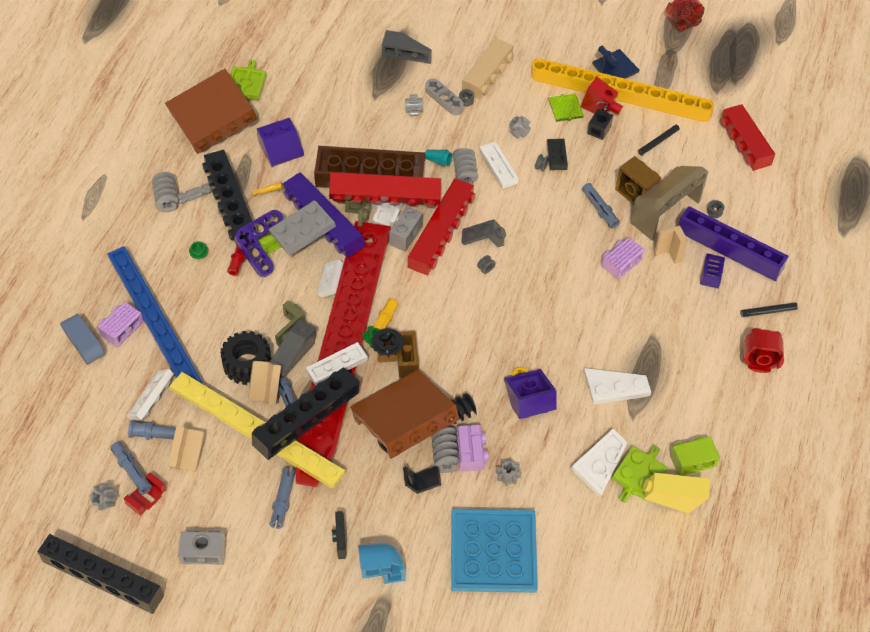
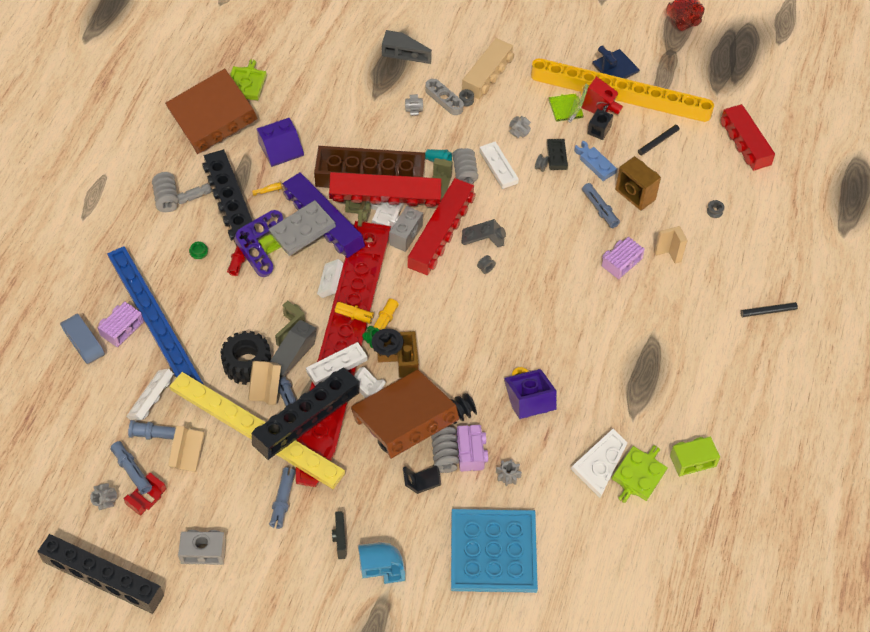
white wing [584,368,651,405] -> none
dark tan windscreen [631,166,708,240] -> none
light yellow slope [643,473,710,514] -> none
dark purple brick [678,206,789,281] -> none
dark purple slope [700,253,725,289] -> none
red brick [744,328,784,373] -> none
none -> yellow axle [335,302,374,324]
none -> white bracket [354,367,386,398]
none -> olive bracket [432,158,453,201]
none -> clear piece [568,84,589,123]
none -> medium blue plate [574,141,617,181]

